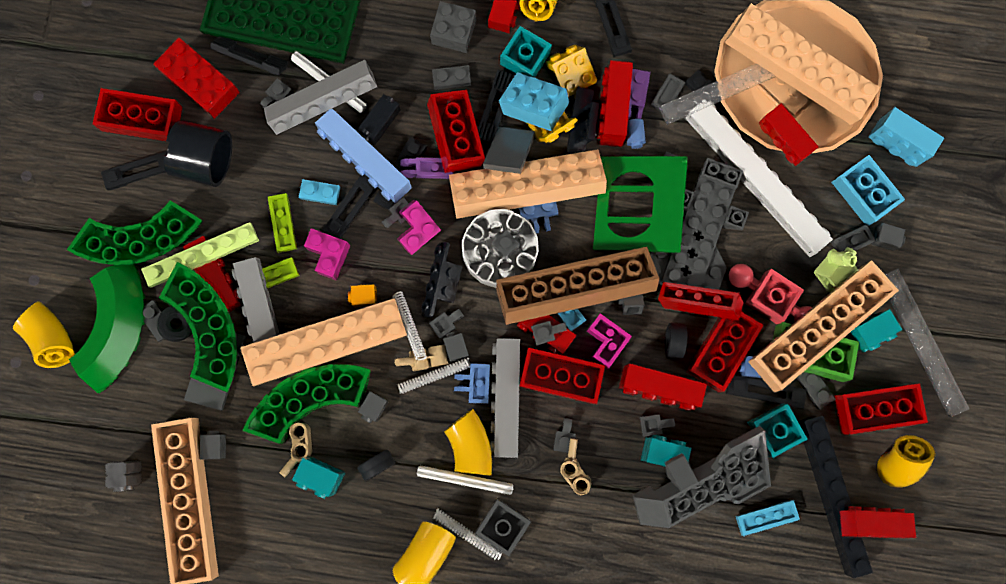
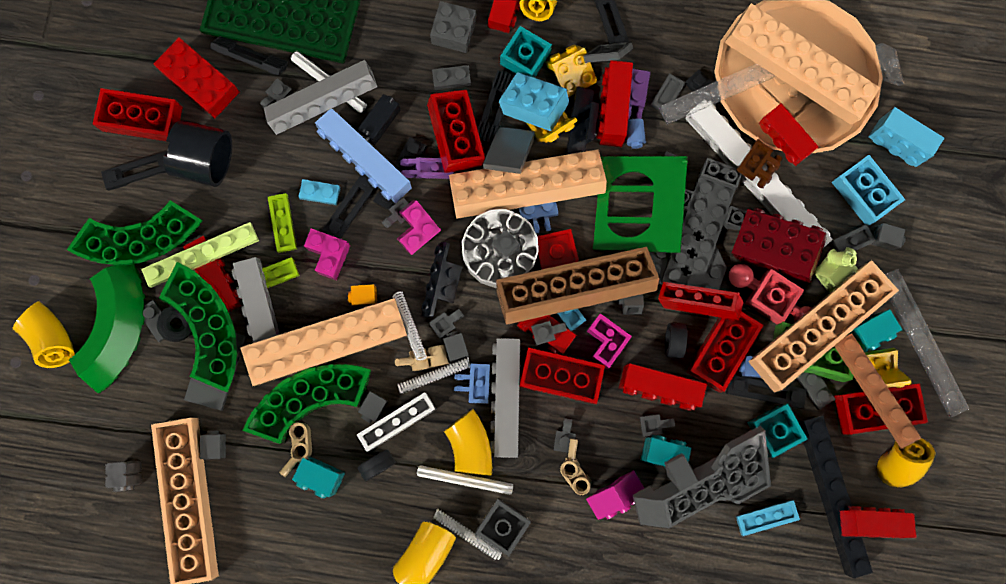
none -> white brick [357,392,437,452]
none -> red plate [537,229,579,270]
none -> dark grey plate [584,42,633,63]
none -> dark pink brick [586,471,645,520]
none -> dark red brick [732,208,827,283]
none -> reddish brown plate [736,139,783,188]
none -> nougat plate [834,333,921,449]
none -> yellow bracket [865,348,911,388]
none -> clear plate [876,43,904,86]

